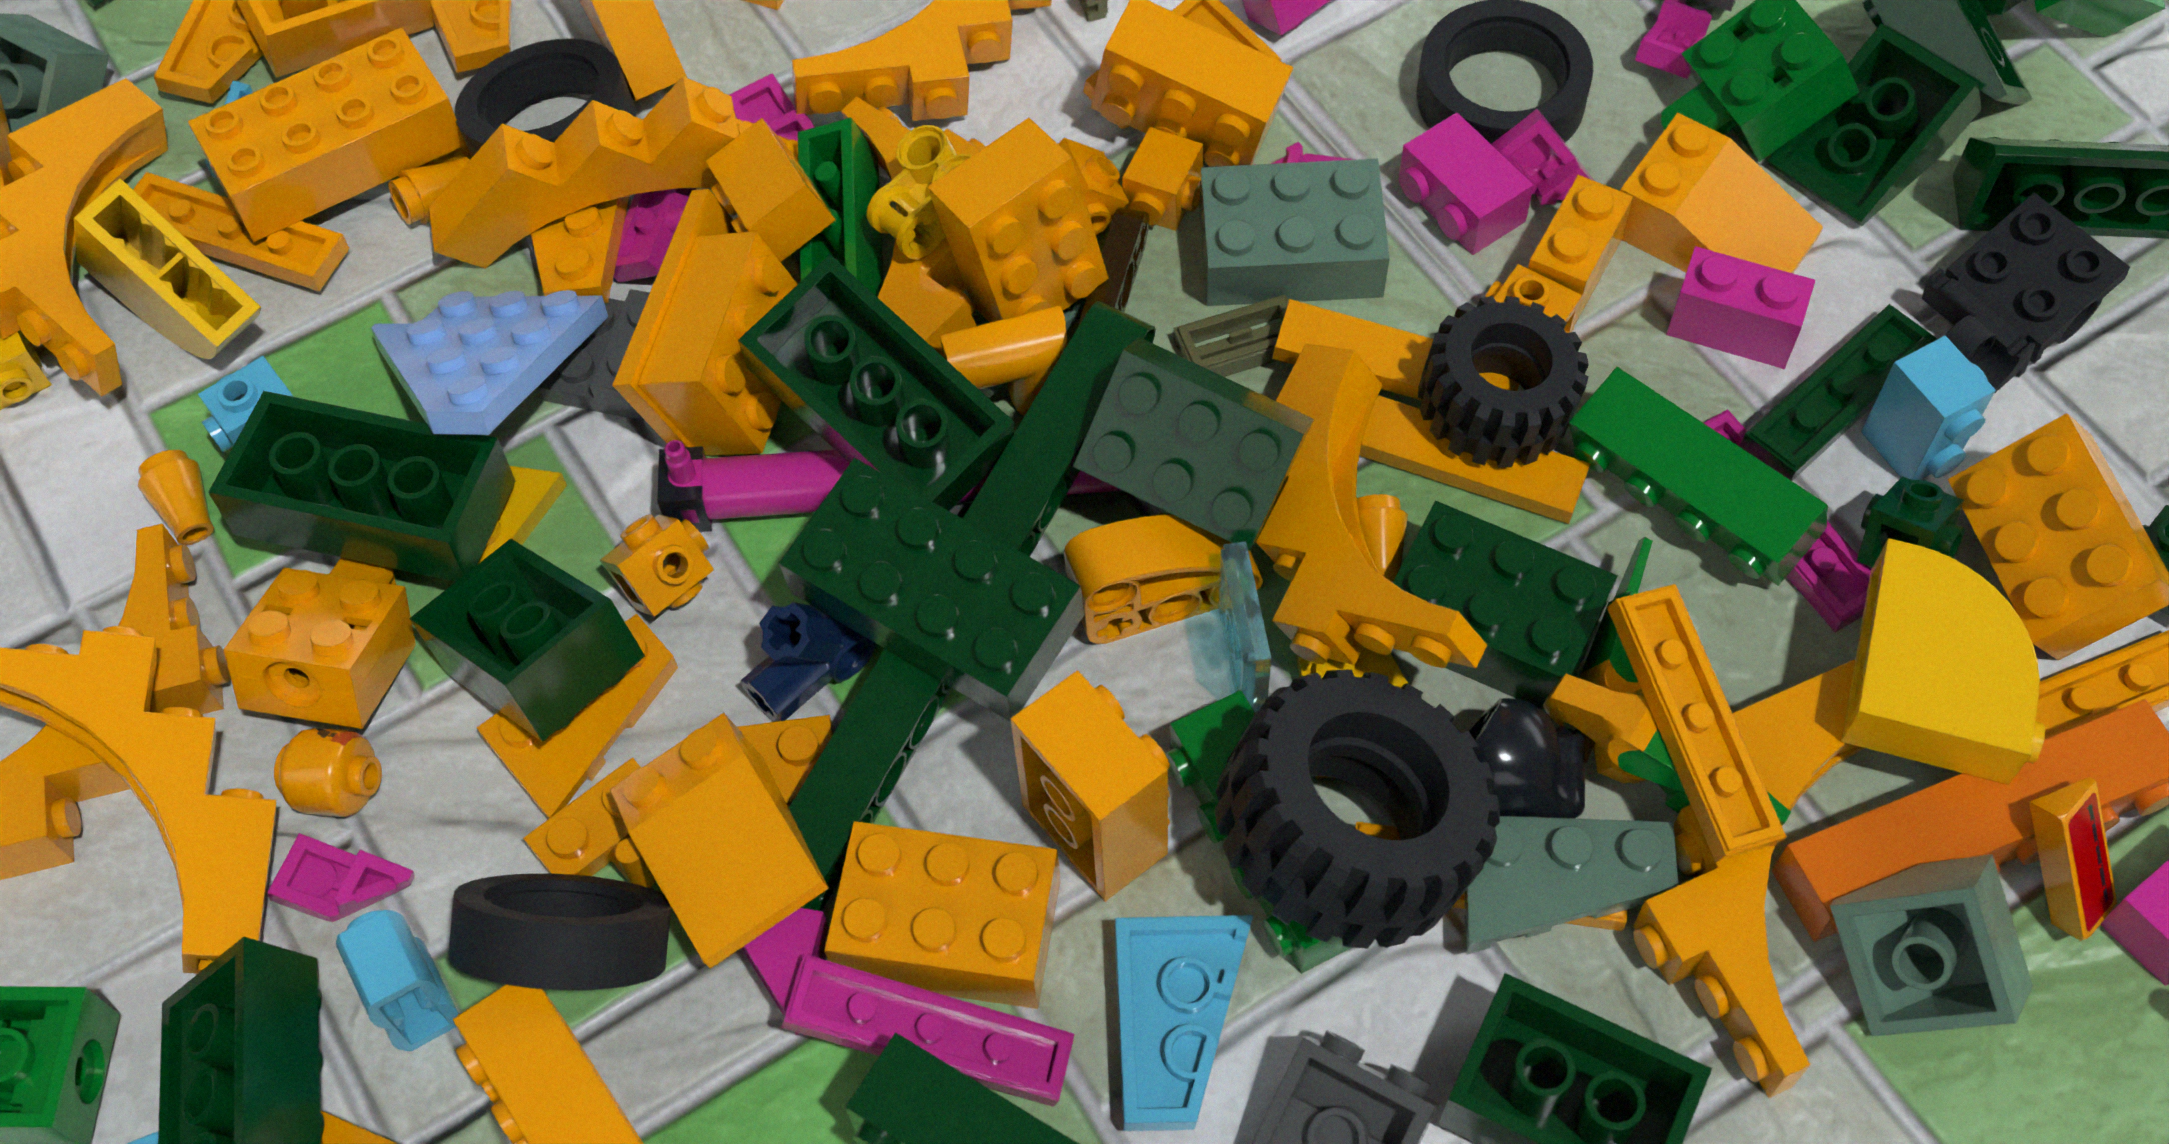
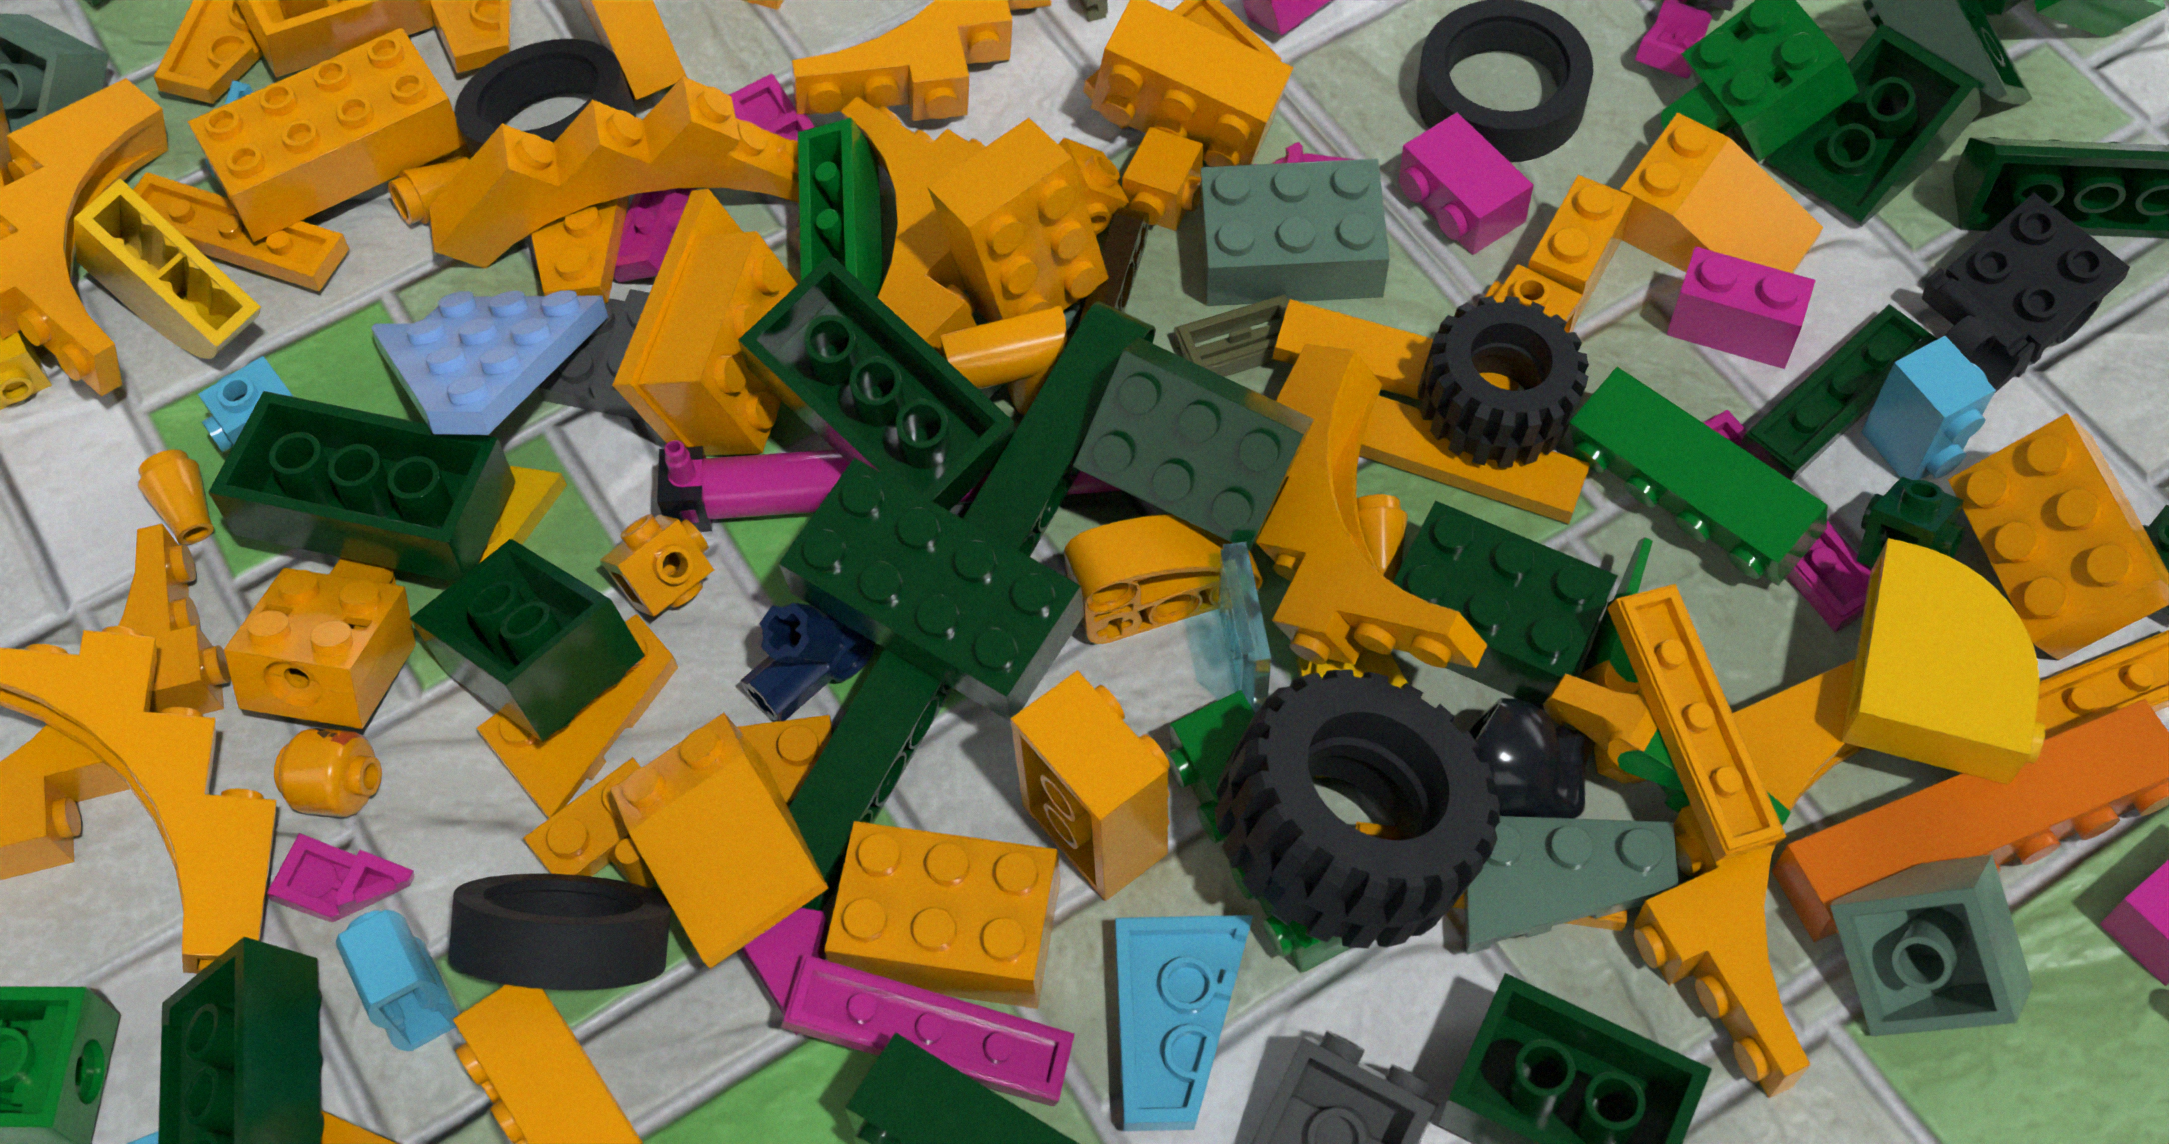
light orange brick [706,118,835,262] -> none
yellow piece [867,125,973,259] -> none
dark pink slope [1491,109,1595,205] -> none
light orange slope [2029,777,2117,941] -> none

